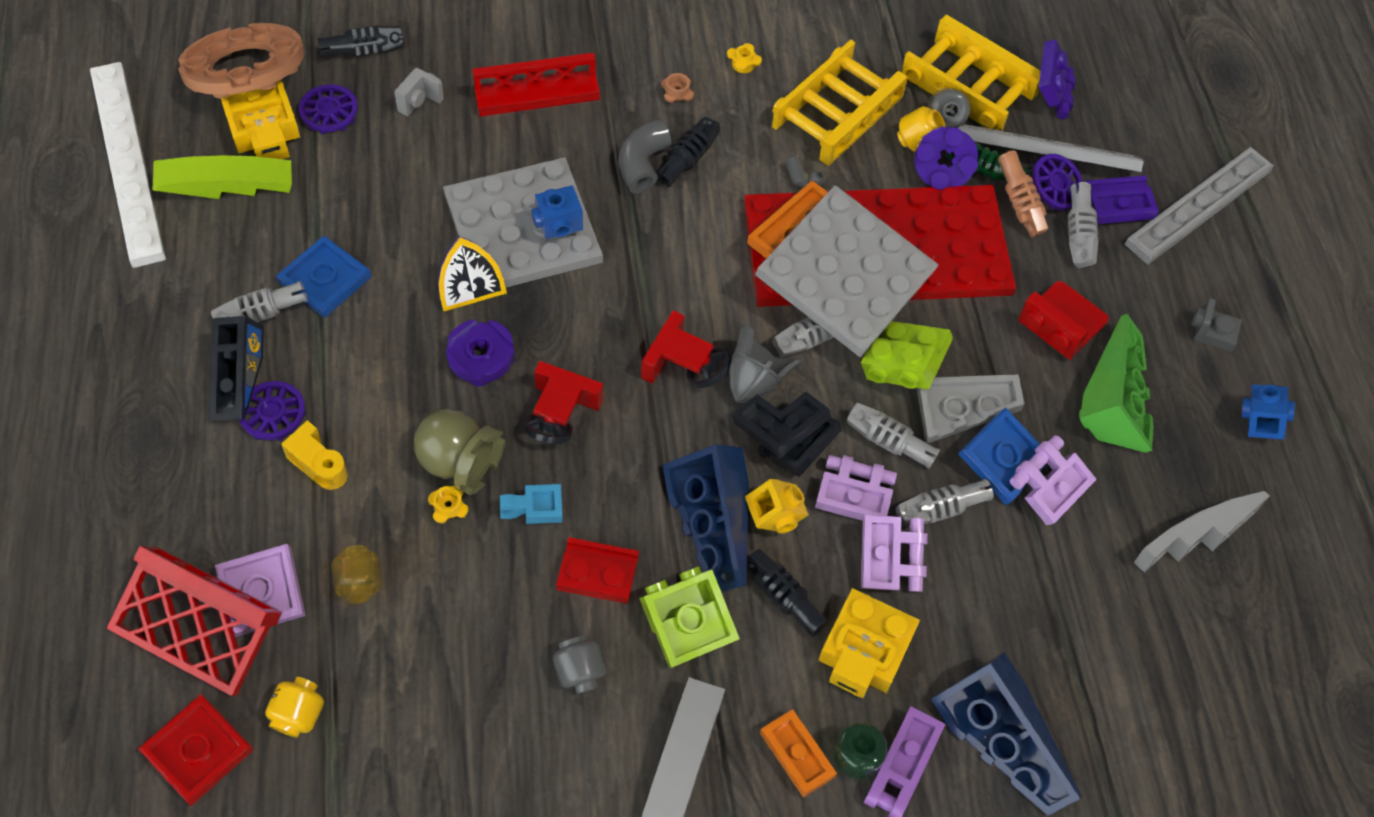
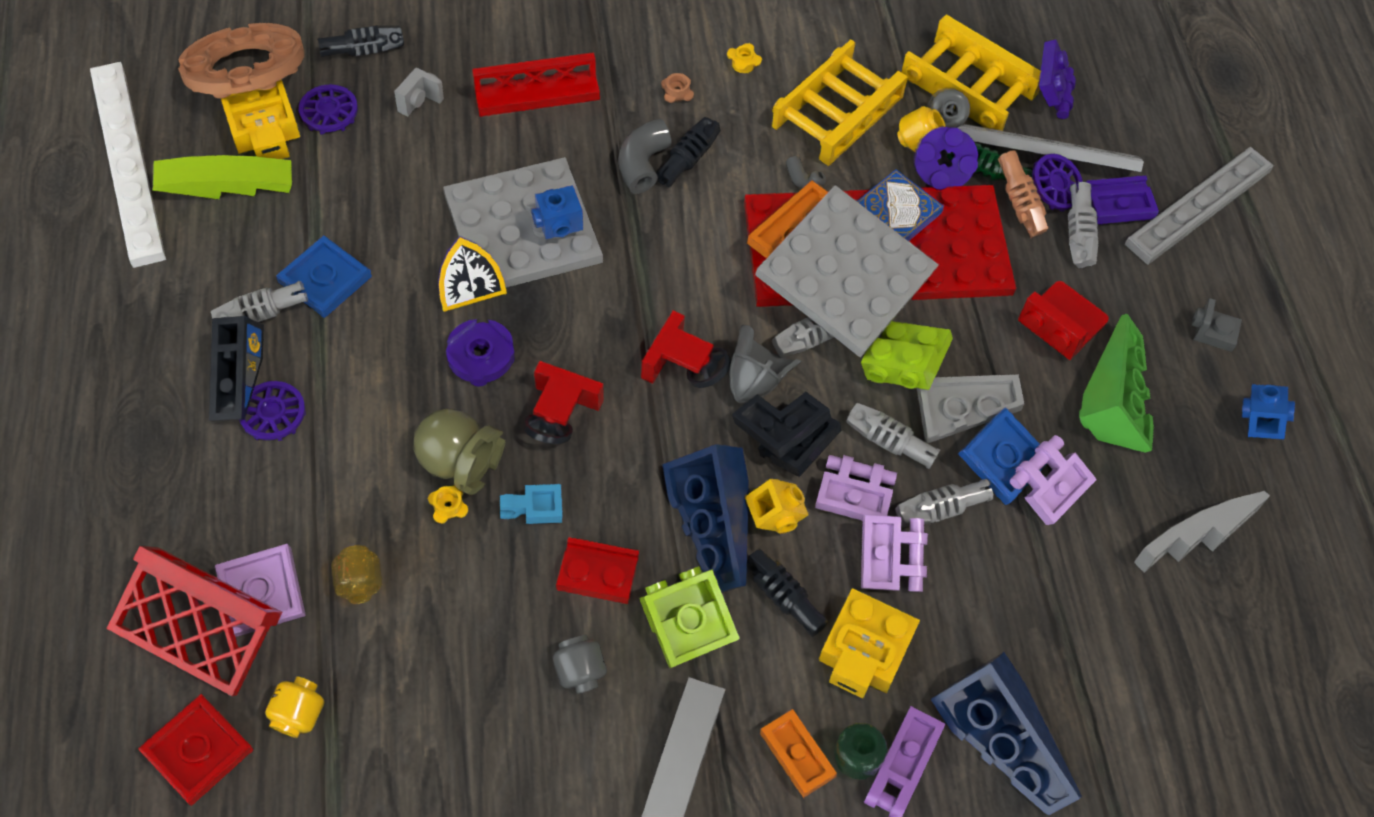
yellow leg [281,420,348,490] -> none
none -> tile [857,169,944,241]

